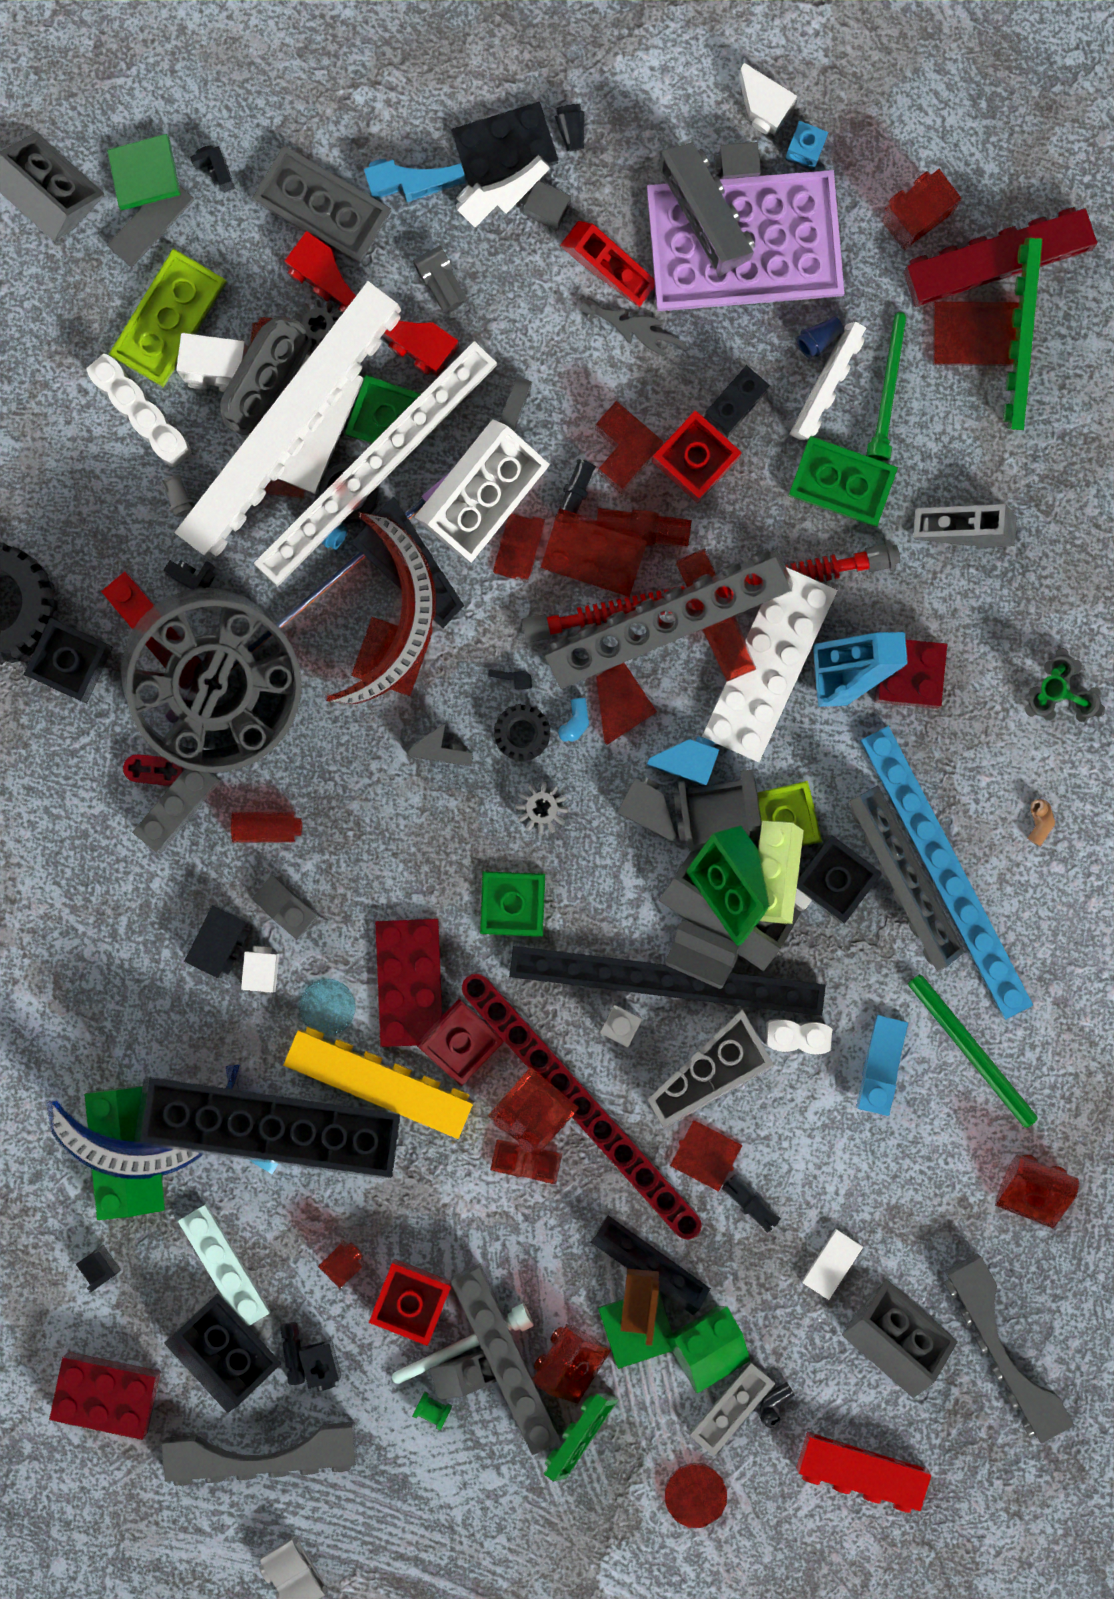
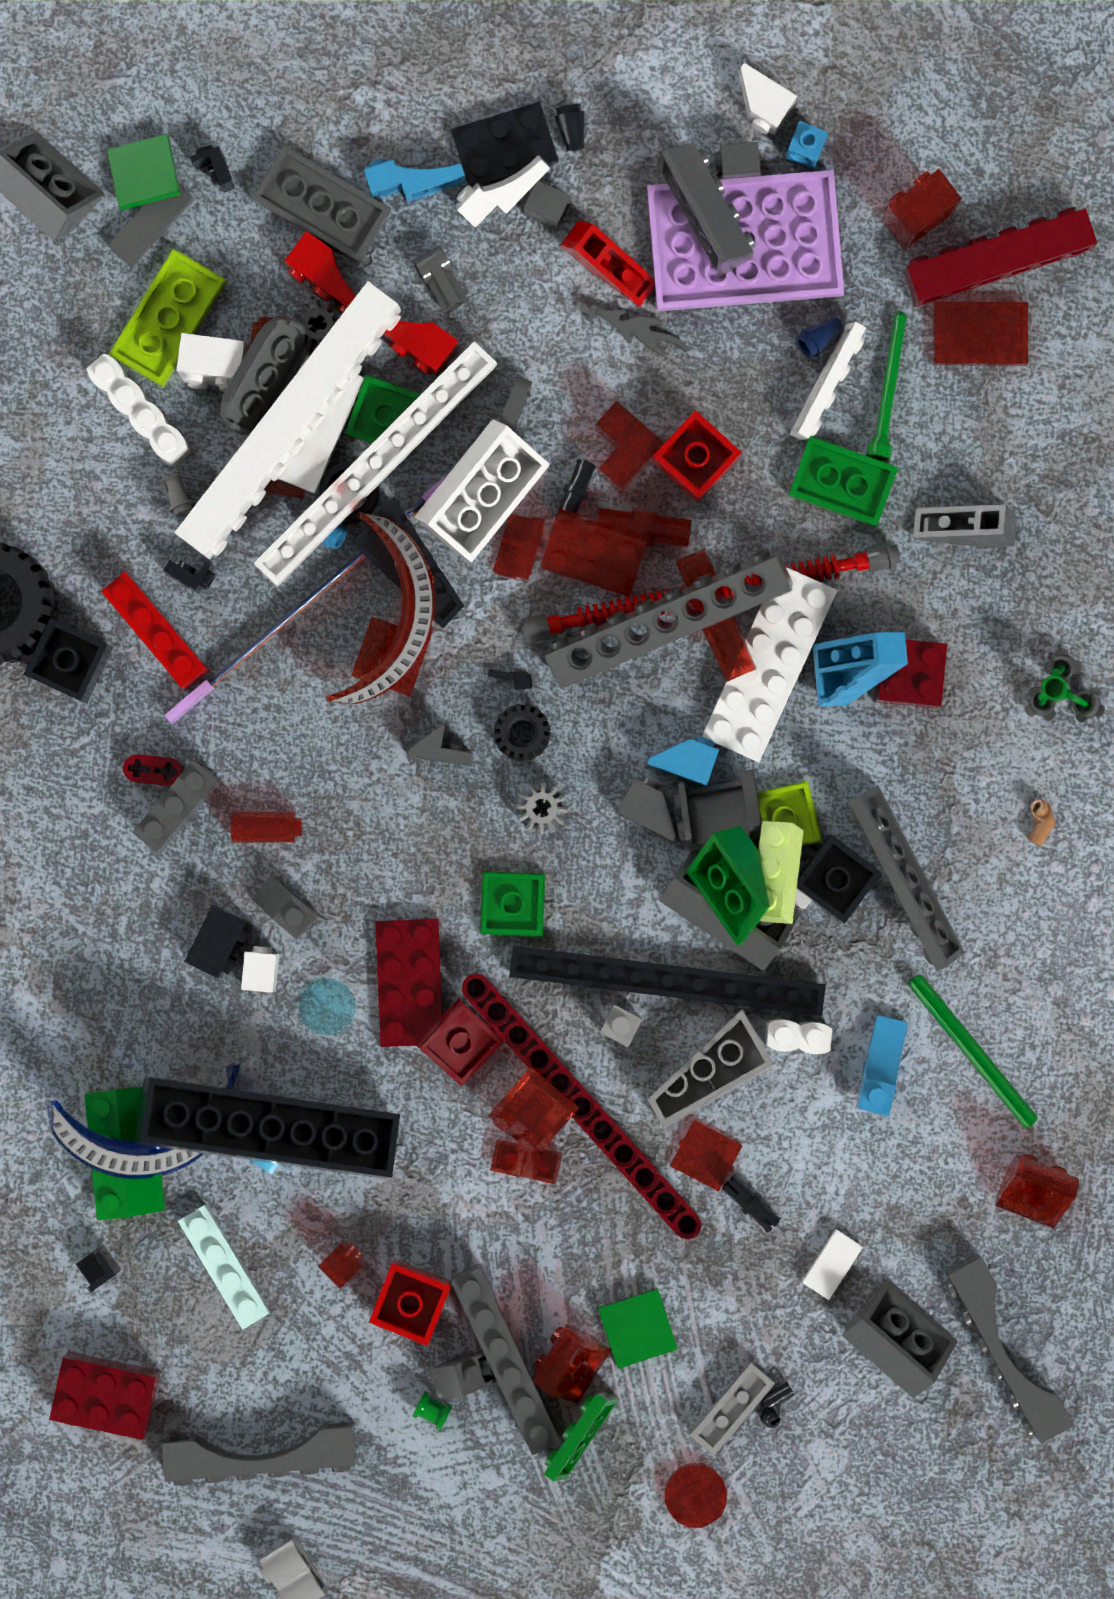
dark grey wheel [121,588,302,773] -> none
black slope [164,1293,282,1413] -> none
black axle [280,1322,305,1385] -> none
yellow brick [283,1026,474,1139] -> none
black brick [299,1339,342,1391] -> none
light aqua piece [392,1303,534,1384] -> none
dark azure arm [558,698,589,742] -> none
black plate [591,1215,711,1316] -> none
clear red wing [596,663,657,746] -> none
reddish brown panel [621,1269,659,1346] -> none
dark grey panel [665,919,740,989] -> none
green slope [665,1305,750,1394] -> none
black brick [704,365,770,438] -> none
red brick [796,1431,932,1513] -> none
dark azure plate [860,726,1033,1020] -> none
green plate [1003,238,1042,430] -> none

